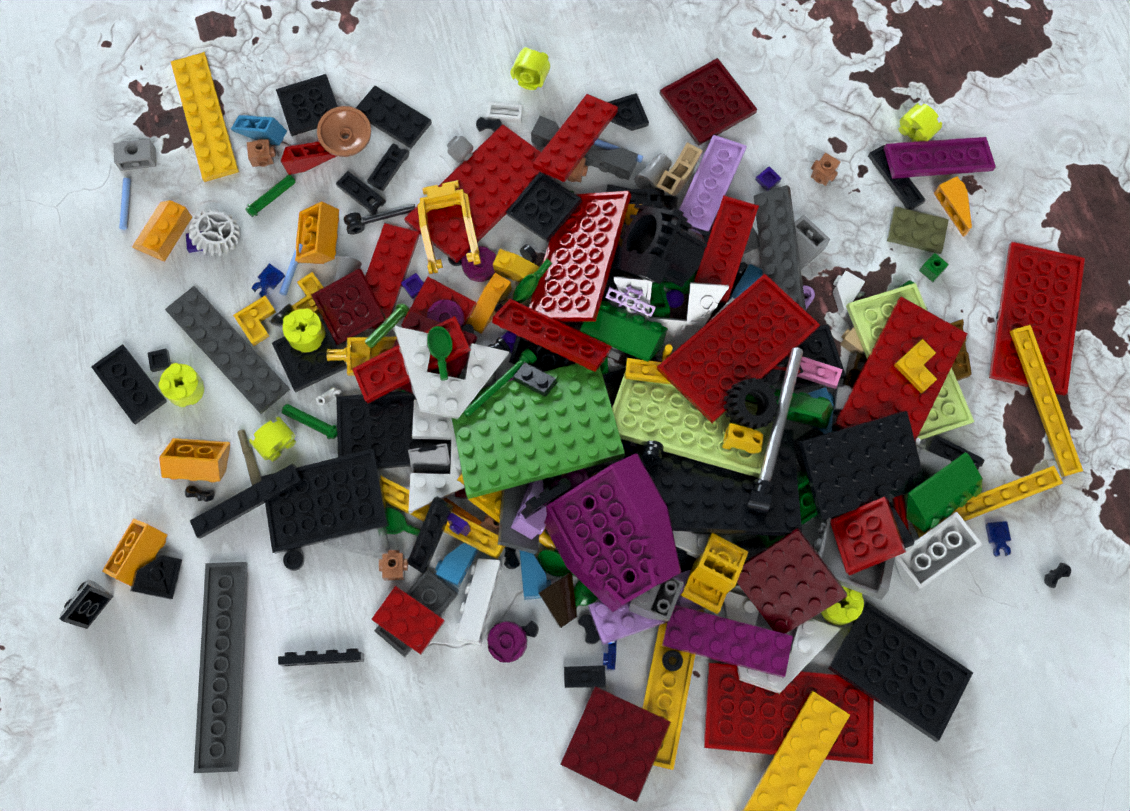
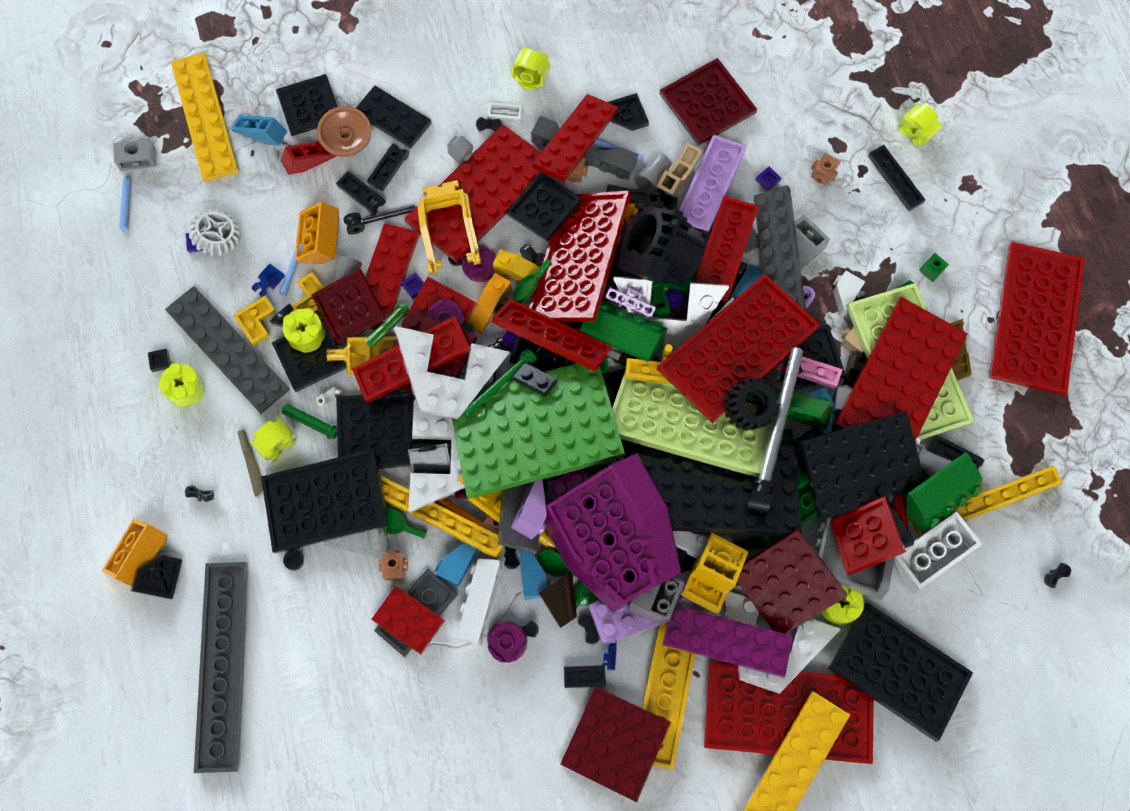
black slope [59,579,113,629] -> none
black plate [91,344,167,425] -> none
light orange slope [132,200,192,262] -> none
light orange slope [159,438,230,482] -> none
black plate [190,463,303,539] -> none
green axle [245,175,296,217] -> none
nougat brick [247,139,276,167] -> none
black plate [278,648,364,667] -> none
black plate [408,496,454,573] -> none
green piece [427,326,452,381] -> none
dark purple plate [447,513,471,536] -> none
black plate [521,478,571,519] -> none
black wheel [642,441,664,465] -> none
black plate [662,650,683,671] -> none
yellow leg [722,423,763,454] -> none
magenta plate [884,137,996,179] -> none
olive plate [887,206,949,254] -> none
yellow plate [894,339,937,393] -> none
light orange slope [934,176,972,237] -> none
clear blue plate [985,521,1011,557] -> none
yellow plate [1010,325,1083,477] -> none

